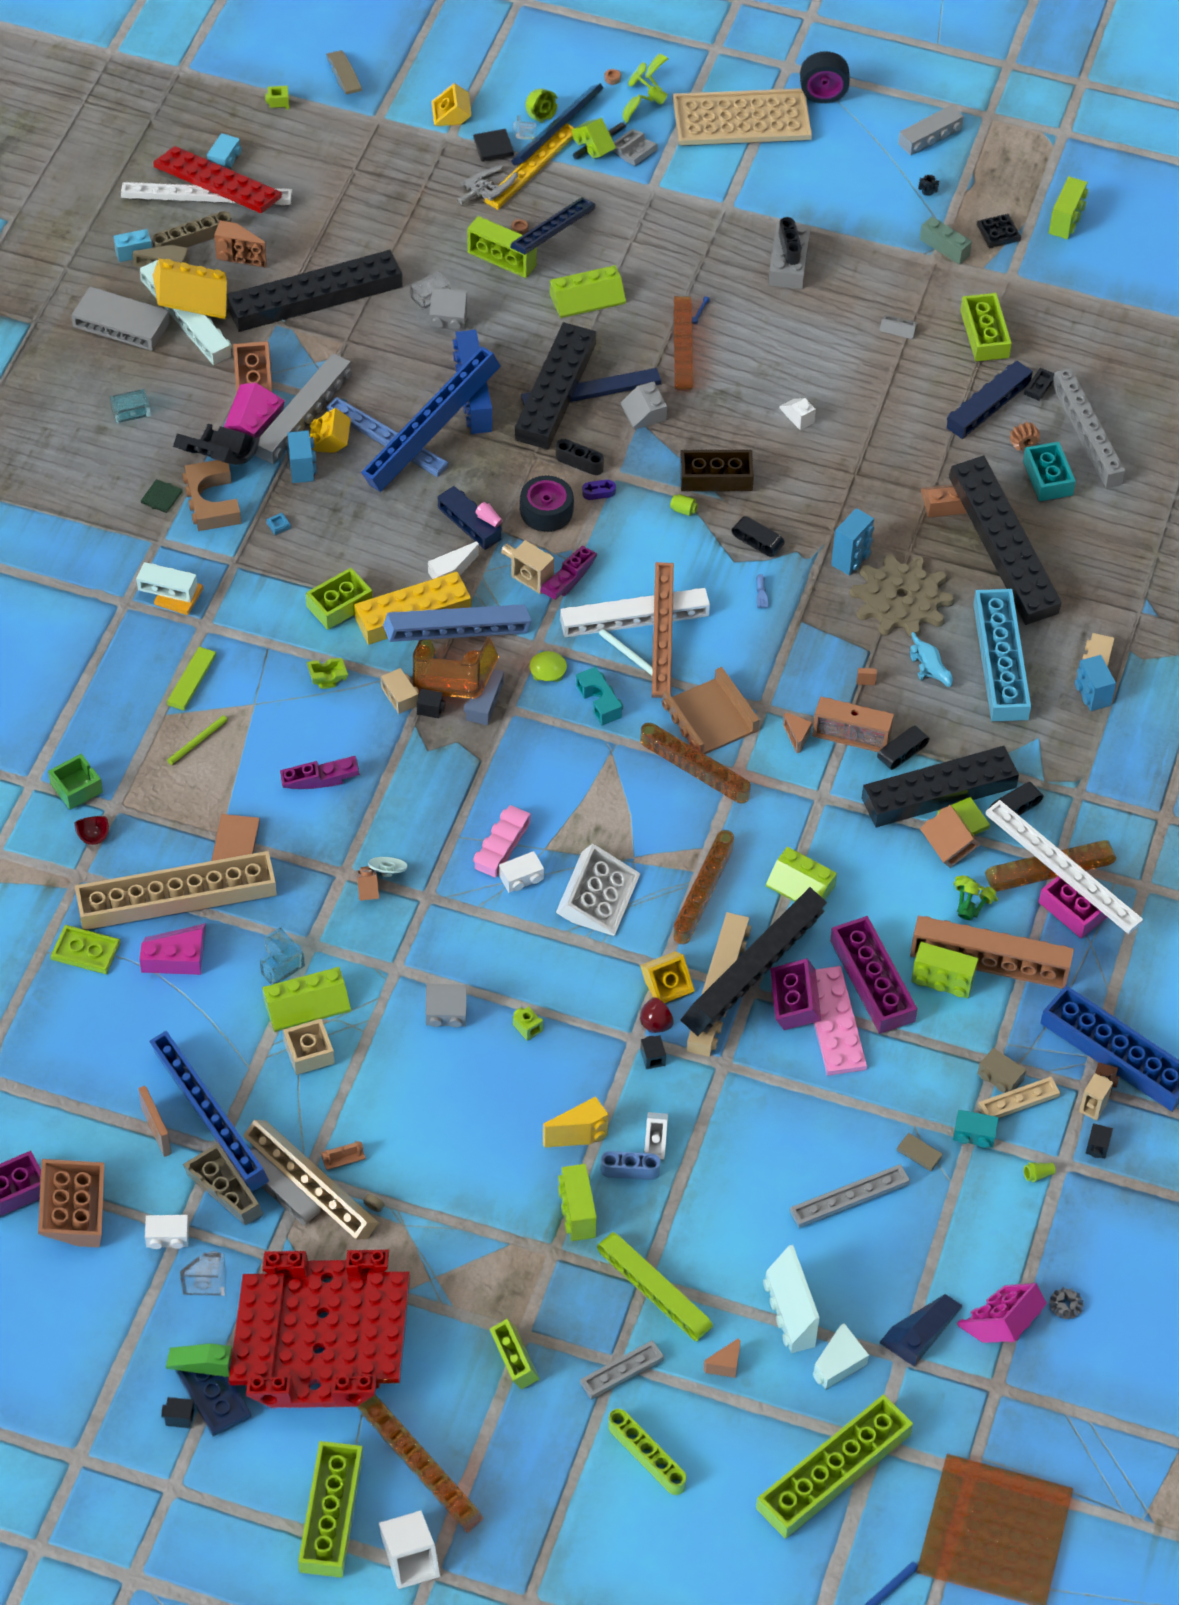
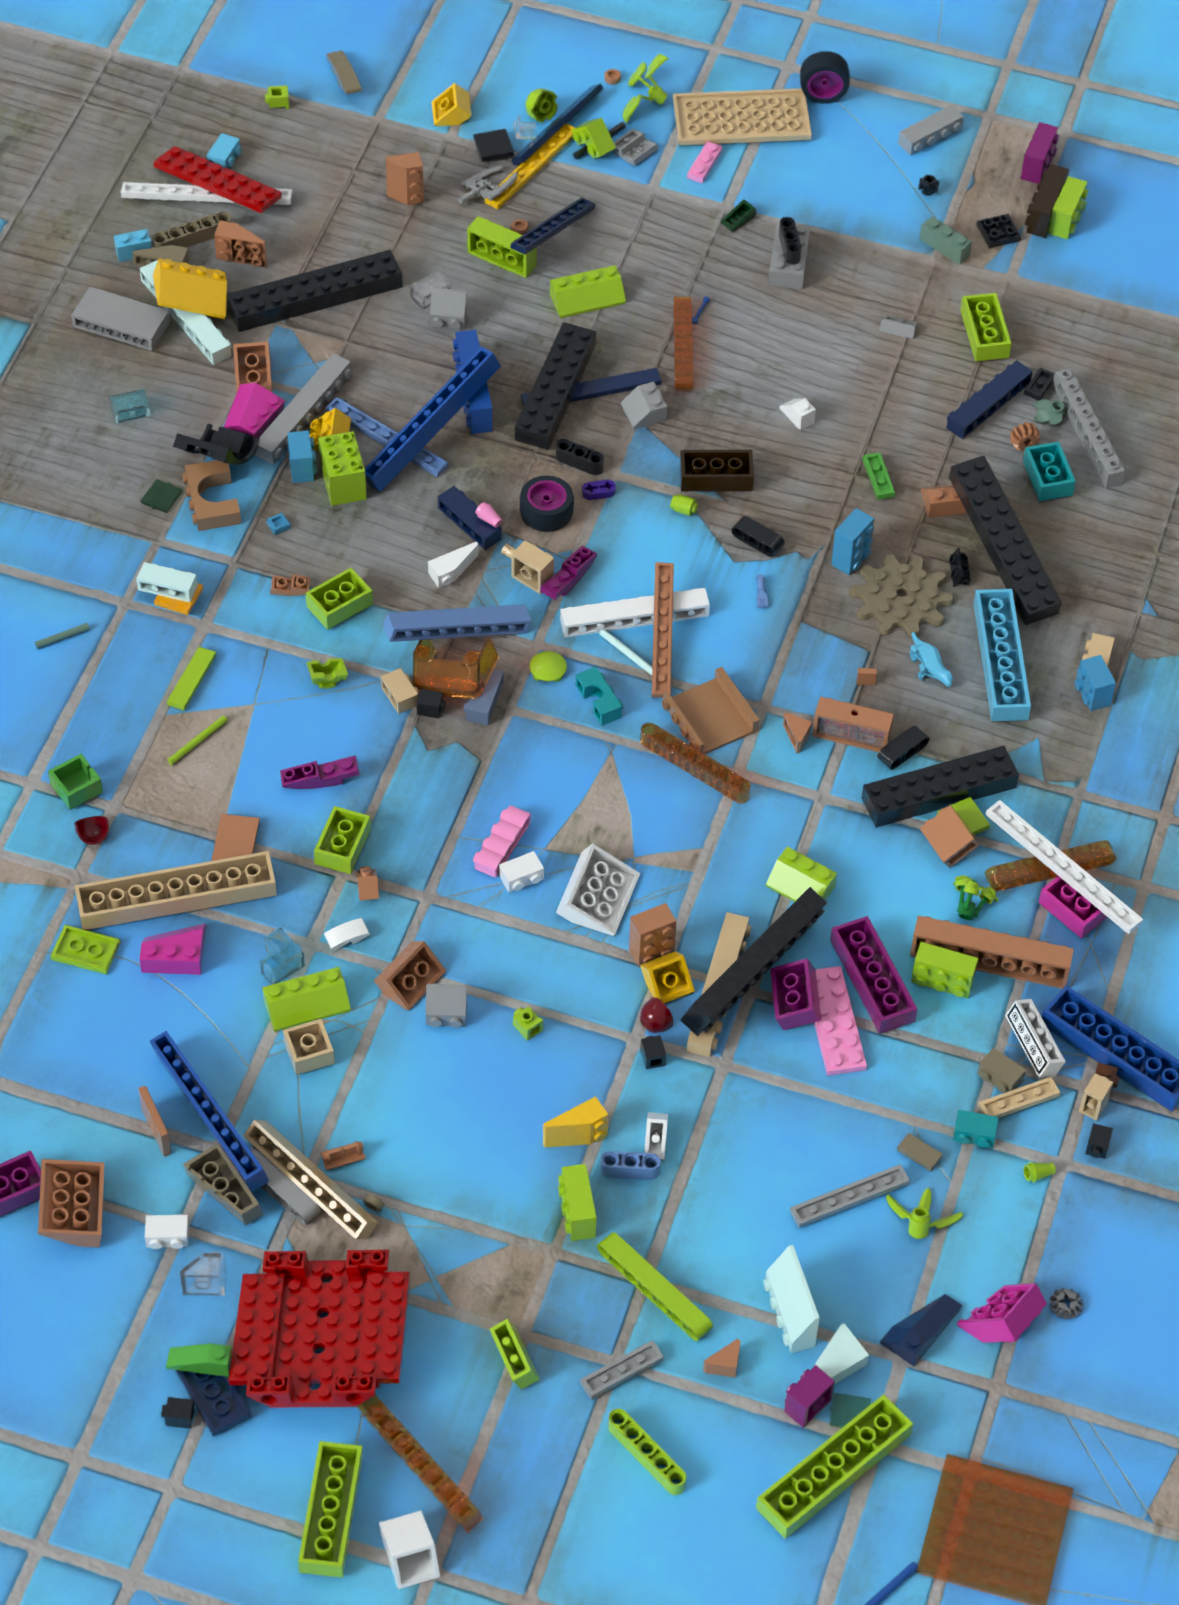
yellow brick [354,572,471,645] -> none
light aqua dish [368,857,407,877] -> none
clear orange beam [673,830,734,944] -> none
black beam [989,782,1044,815] -> none
none -> sand green bar [35,623,90,649]
none -> nougat slope [270,574,310,596]
none -> lime brick [314,806,371,874]
none -> lime container [318,431,367,506]
none -> white slope [324,918,370,951]
none -> nougat slope [374,941,446,1010]
none -> nougat slope [385,152,424,205]
none -> nougat brick [629,903,677,967]
none -> bright pink plate [687,142,723,183]
none -> dark green slope [720,199,757,232]
none -> magenta brick [784,1365,835,1428]
none -> clear green piece [830,1393,871,1428]
none -> bright green plate [863,452,895,500]
none -> lime plant [886,1188,963,1239]
none -> black hinge [949,547,971,587]
none -> white brick [1005,999,1066,1078]
none -> magenta brick [1021,122,1060,184]
none -> dark brown brick [1025,164,1070,238]
none -> sand green plate [1033,400,1066,426]

